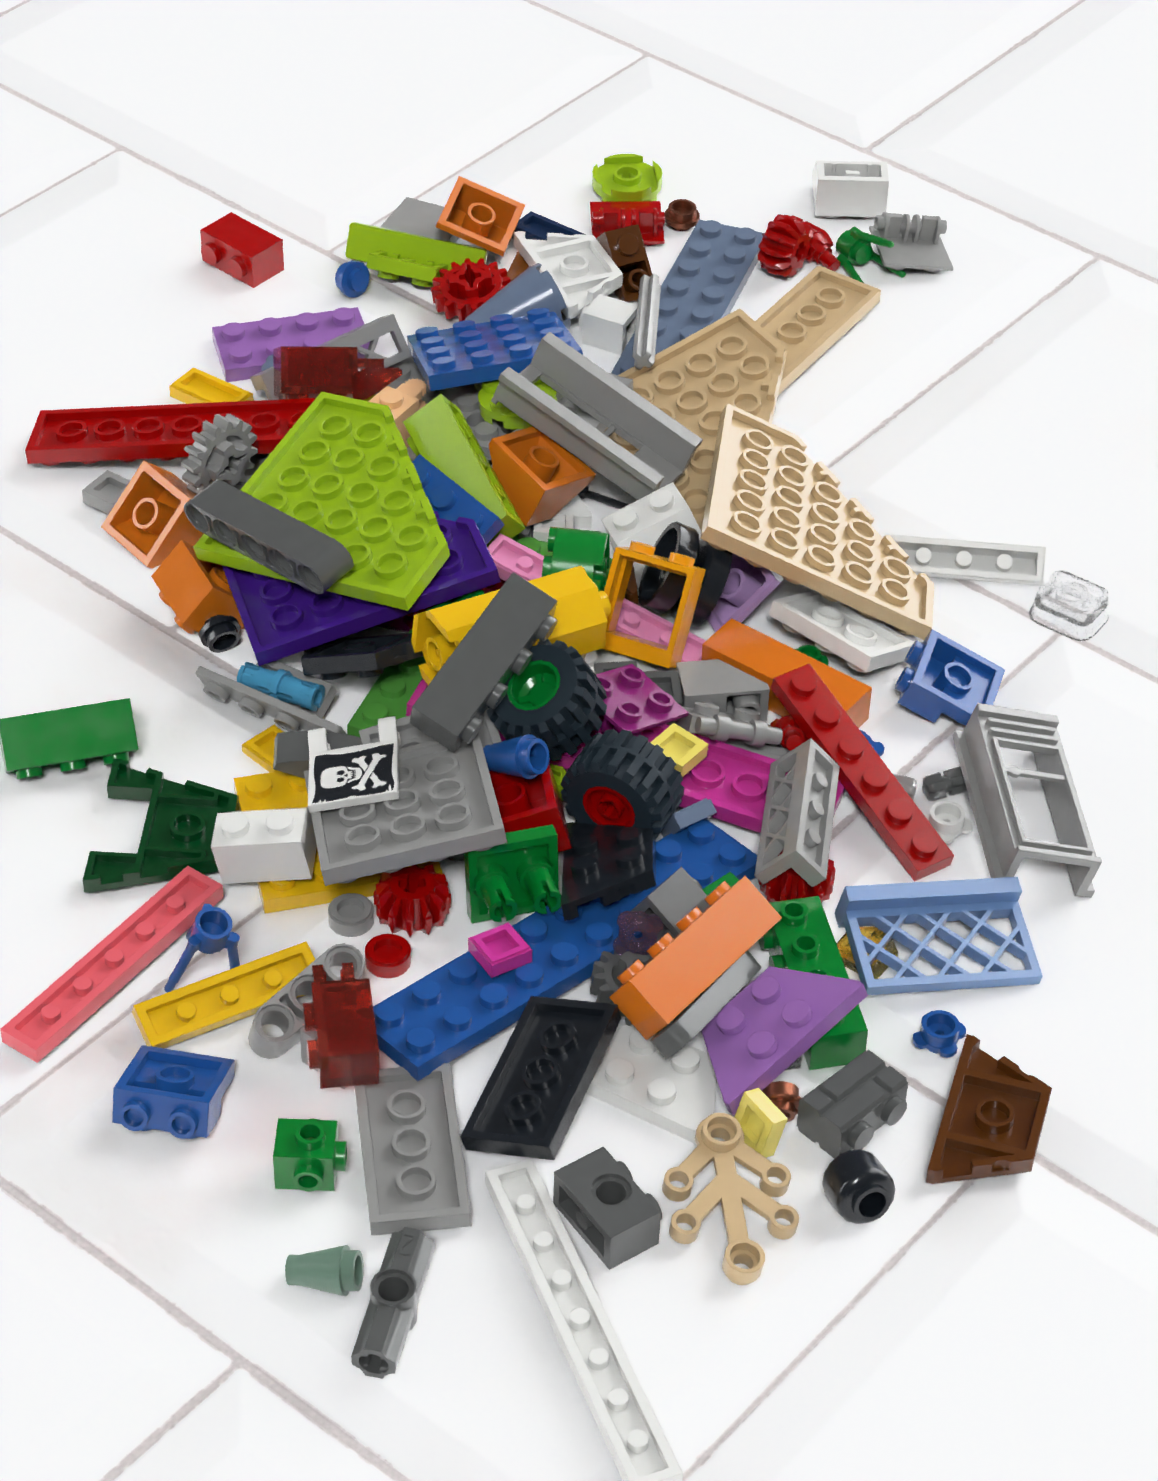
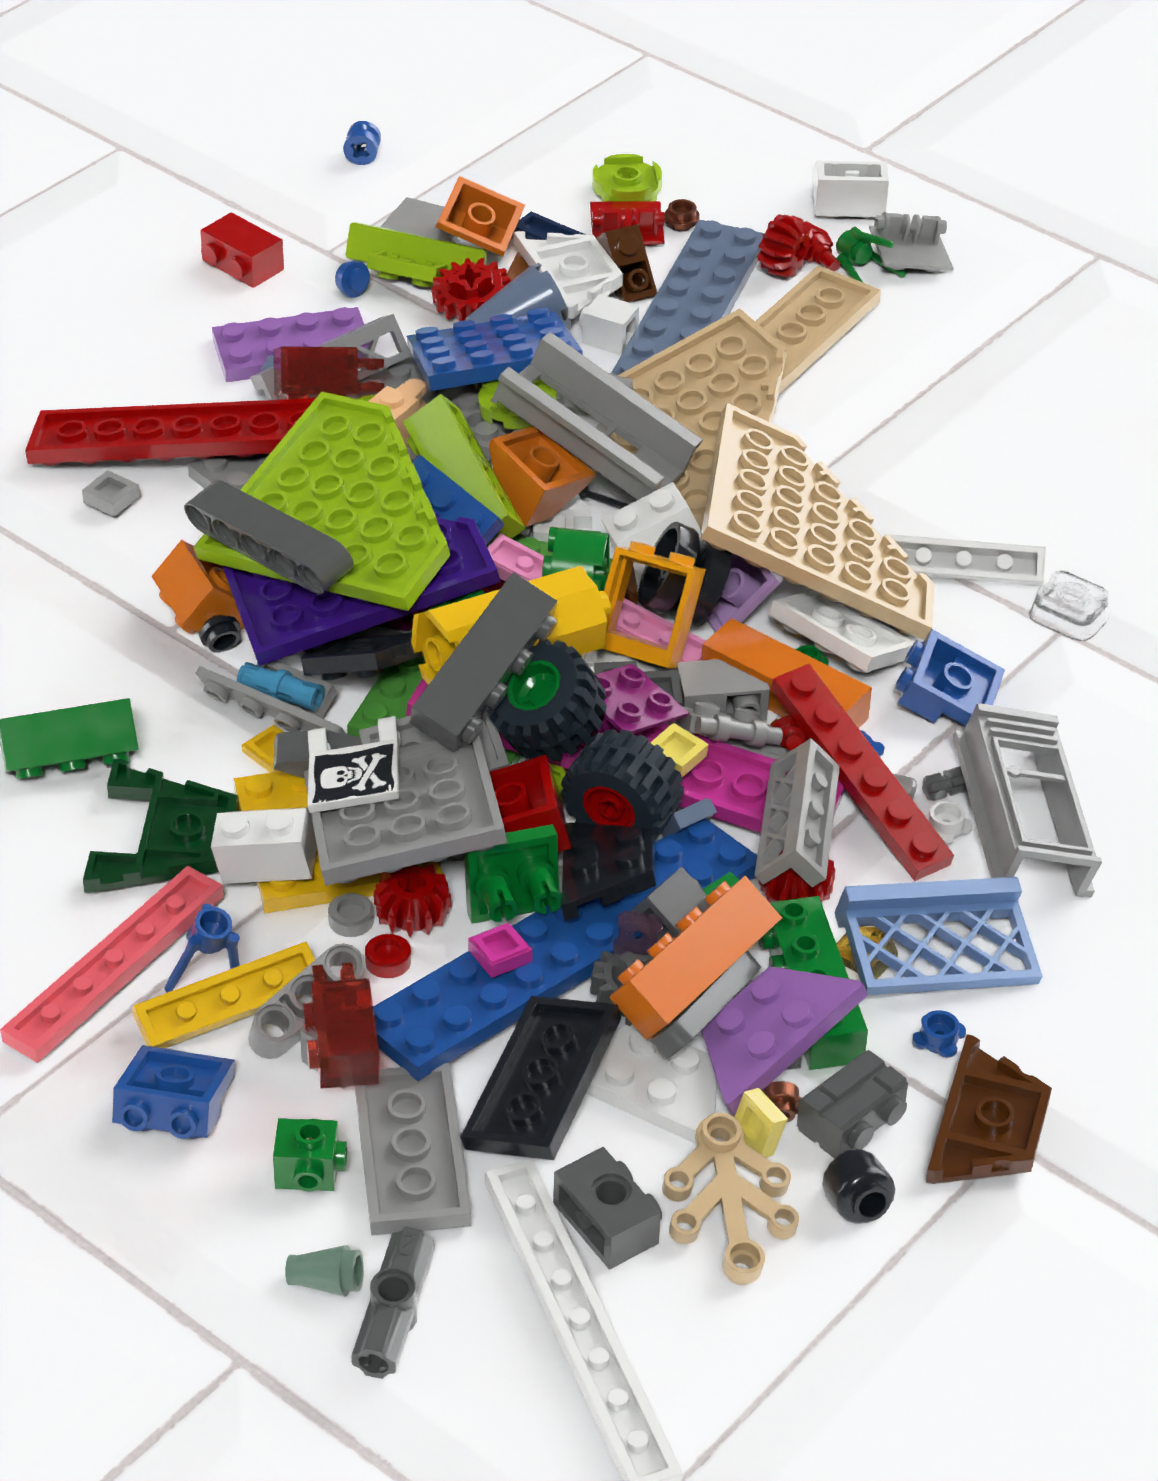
orange slope [101,460,204,569] -> none
yellow tile [169,367,254,404] -> none
light grey gear [180,413,258,494] -> none
clear red slope [351,368,402,400] -> none
blue cone [483,734,549,779] -> none
light grey axle [632,273,661,370] -> none
none -> blue wheel [343,121,381,165]

